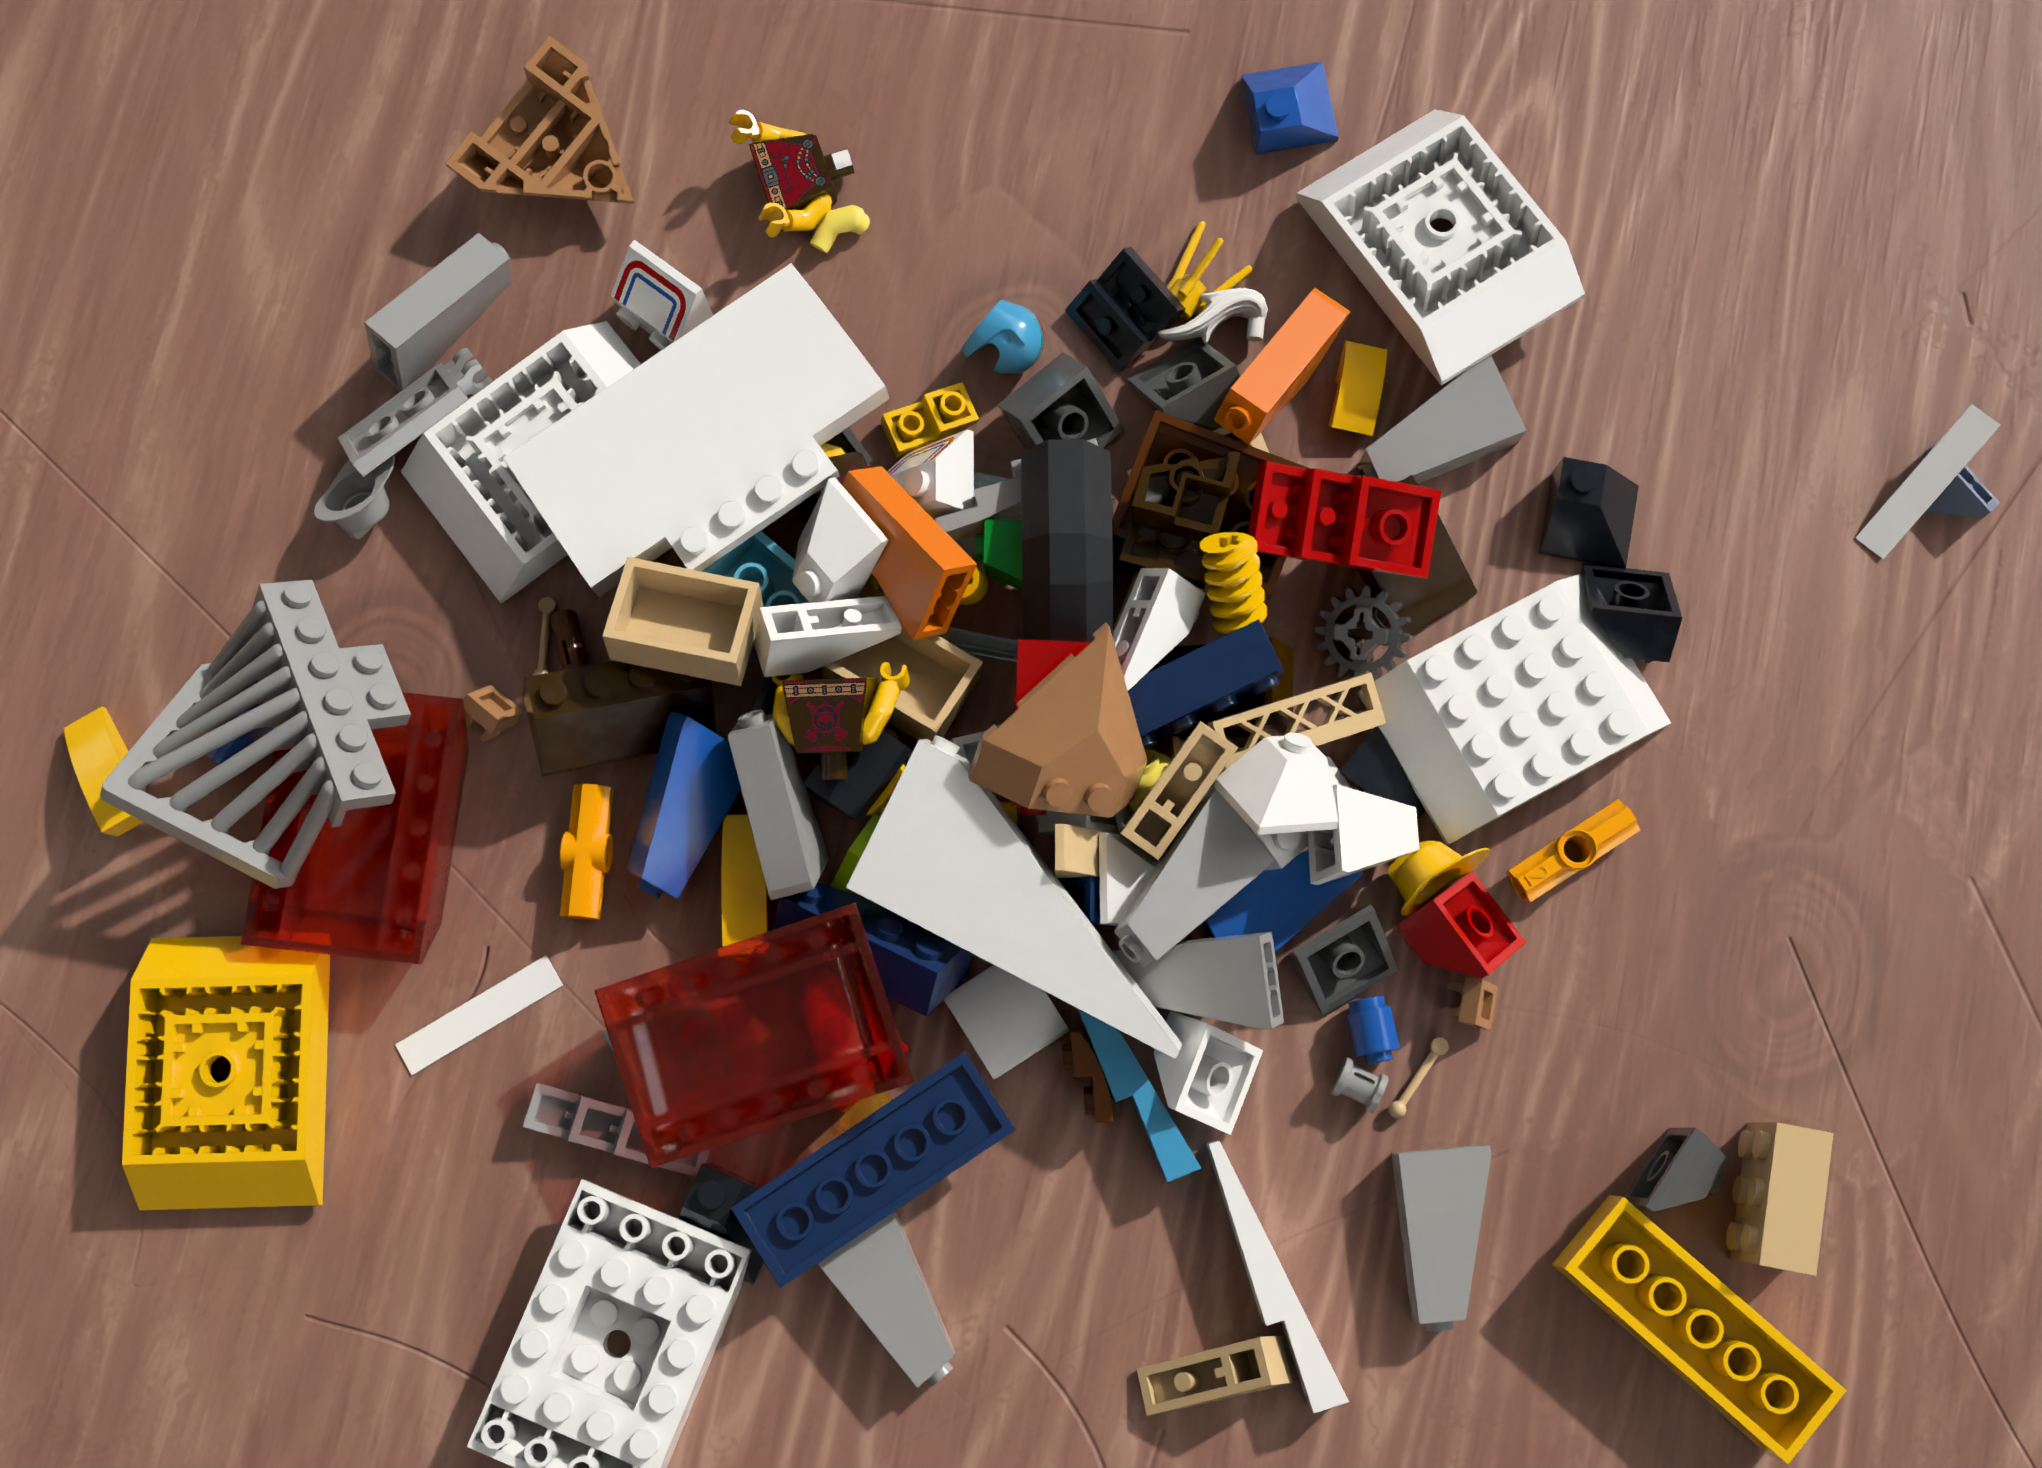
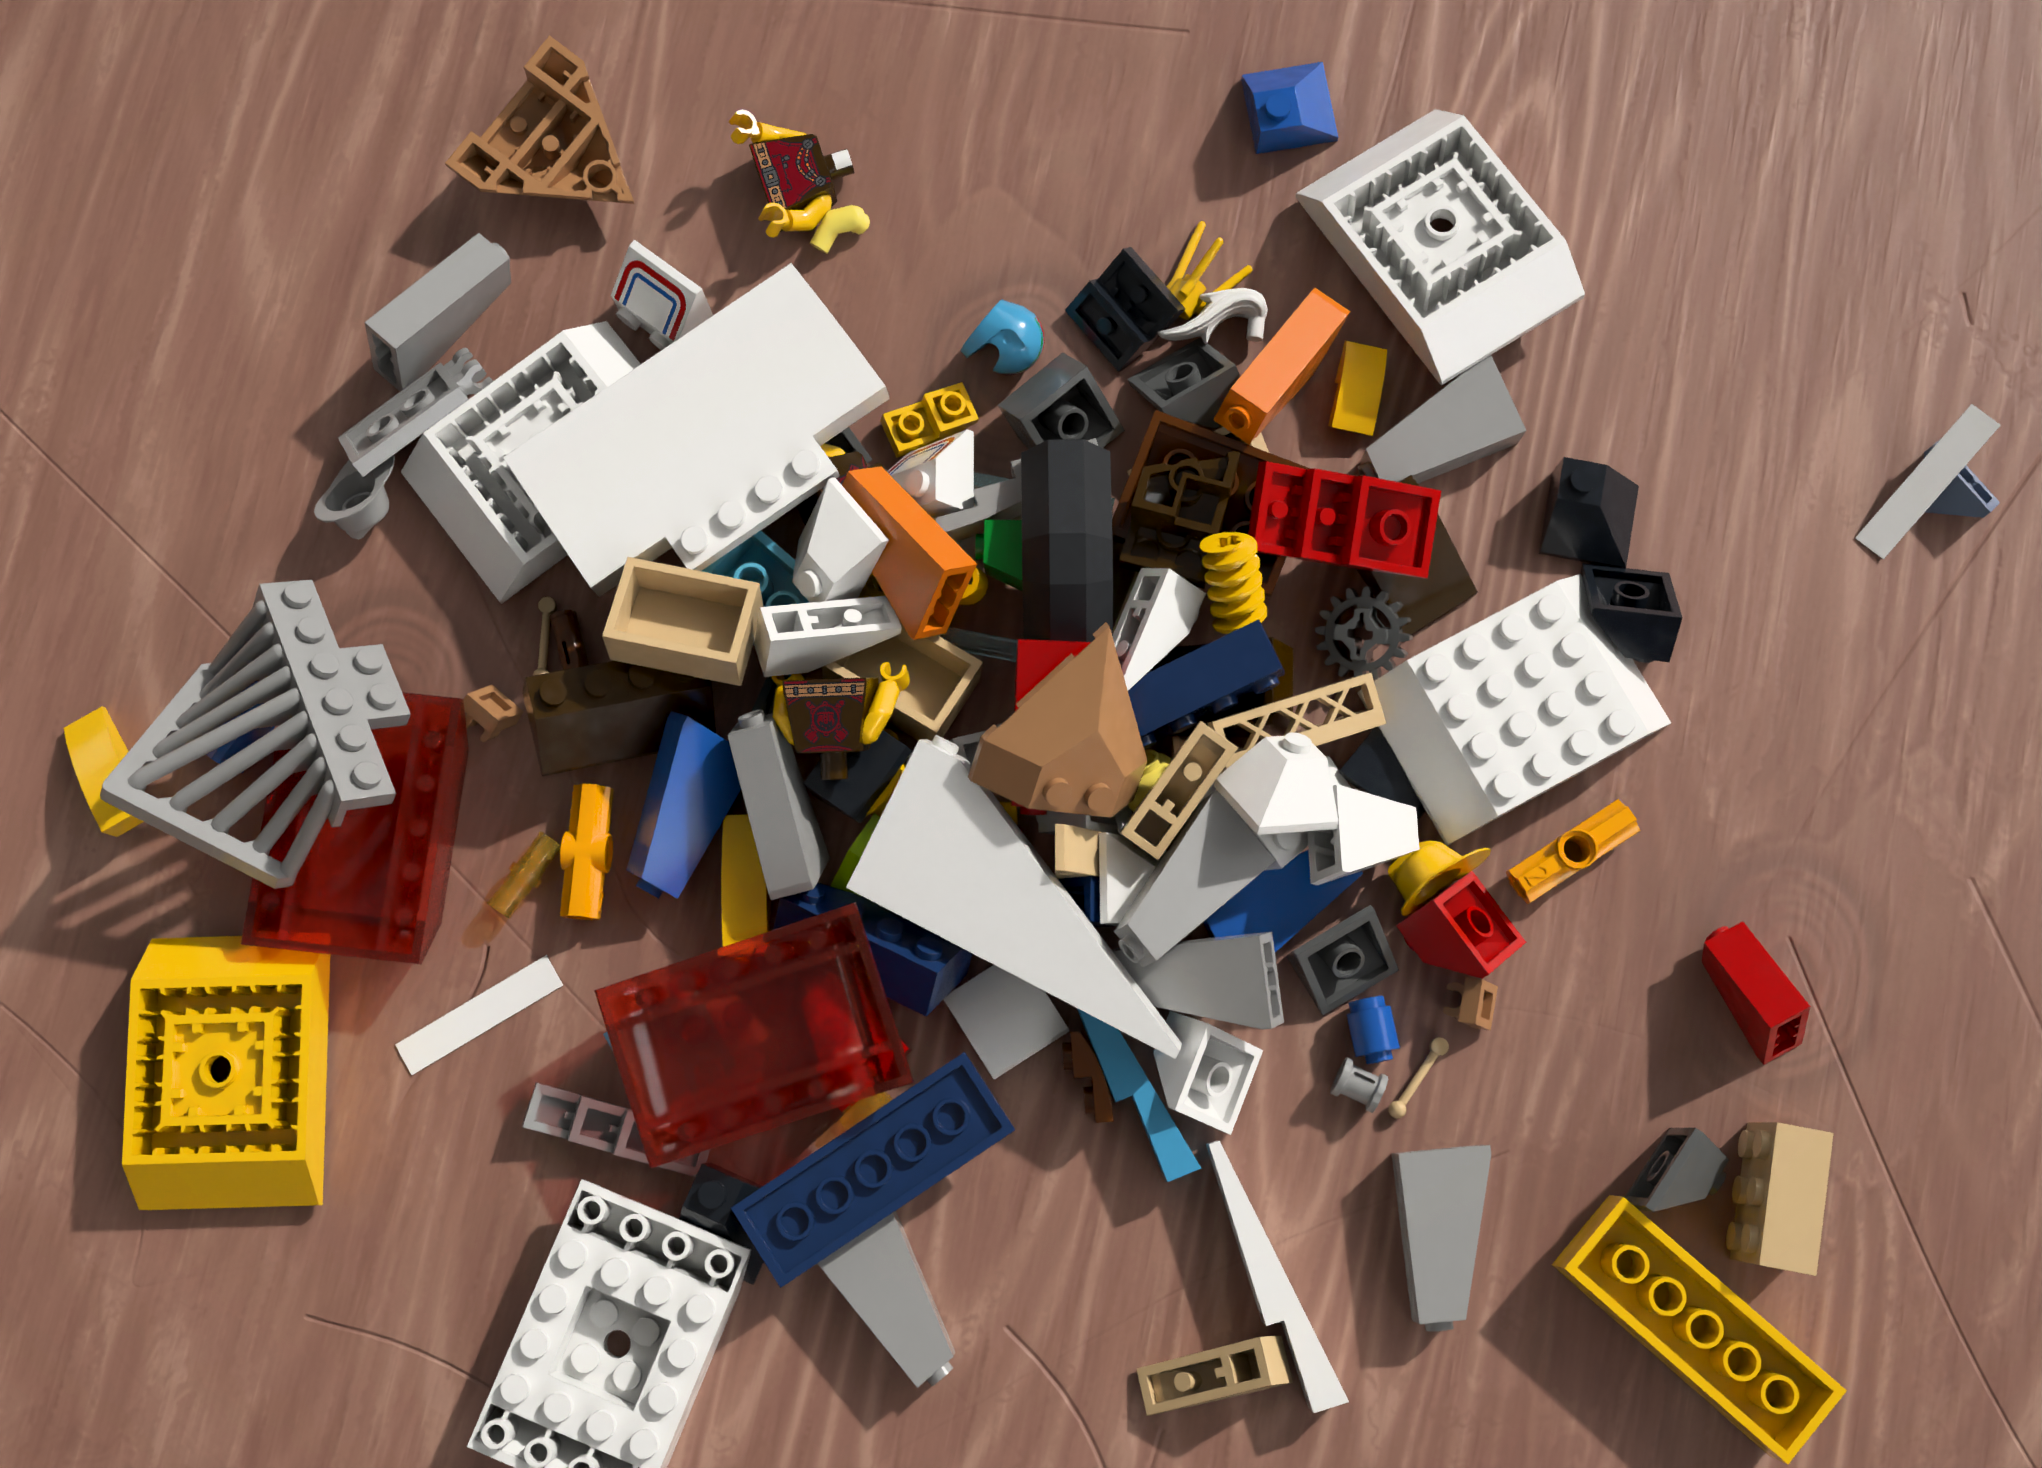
none -> clear yellow pin [487,831,561,919]
none -> red slope [1702,921,1811,1065]

